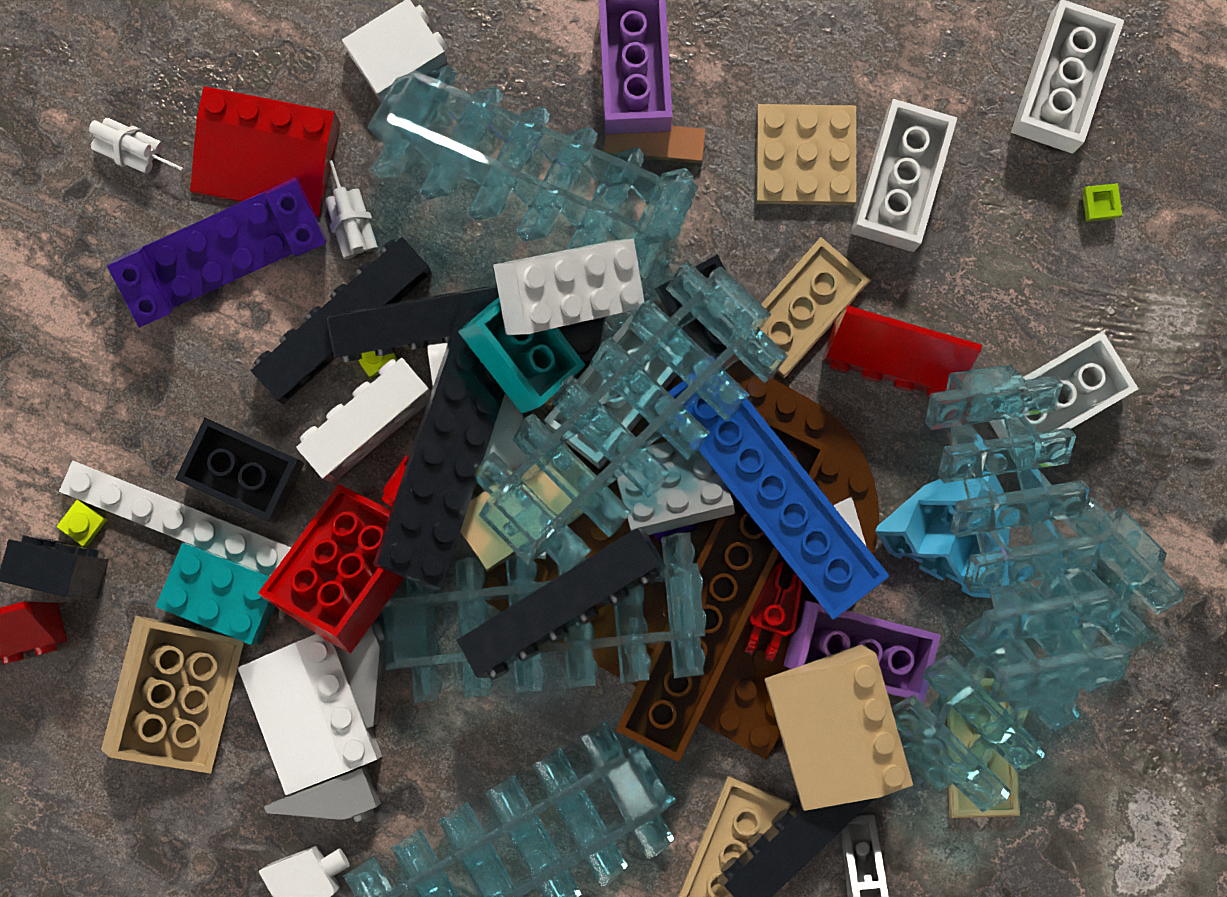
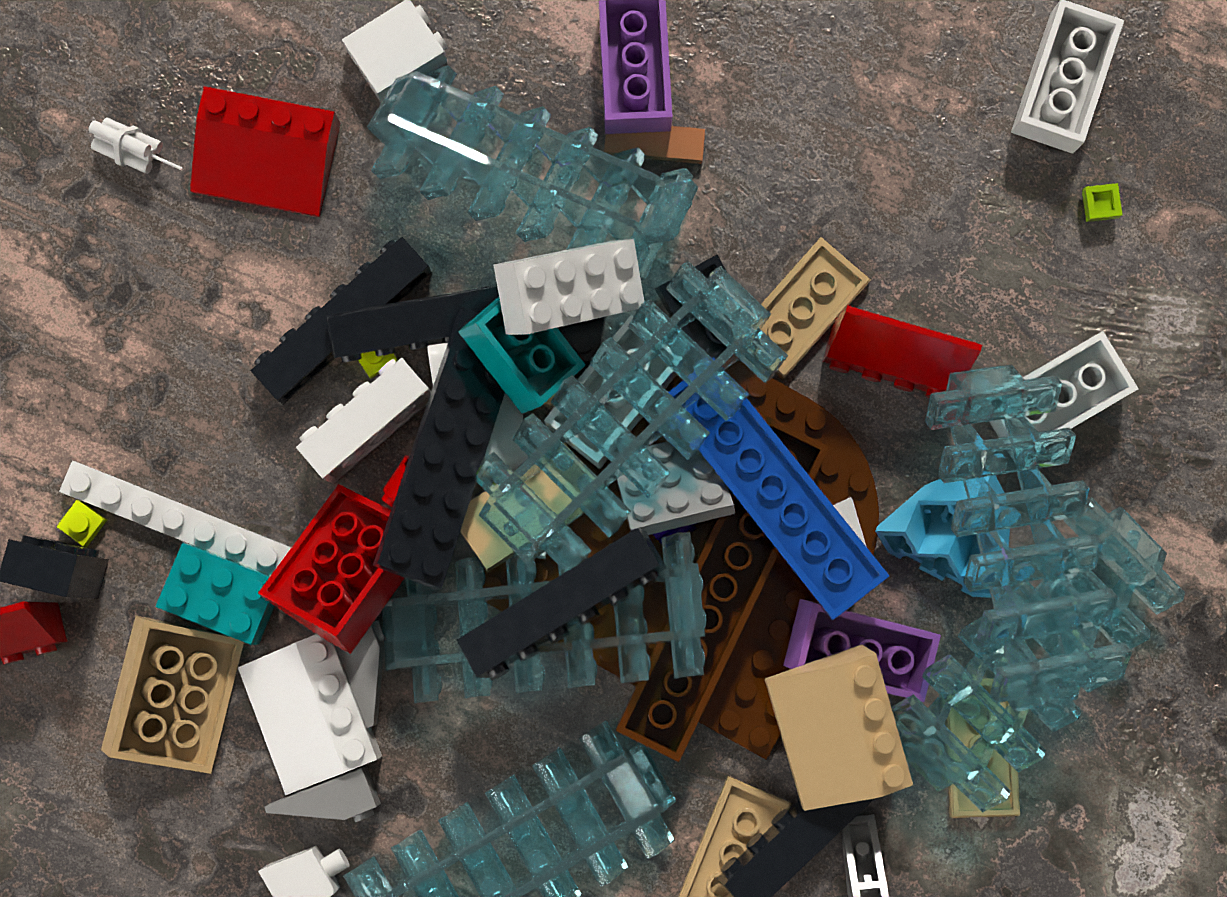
dark purple plate [107,177,326,328] -> none
black brick [175,417,305,524] -> none
white piece [325,160,378,259] -> none
red hinge [745,561,802,661] -> none
tan plate [756,104,856,205] -> none
white brick [850,99,957,252] -> none

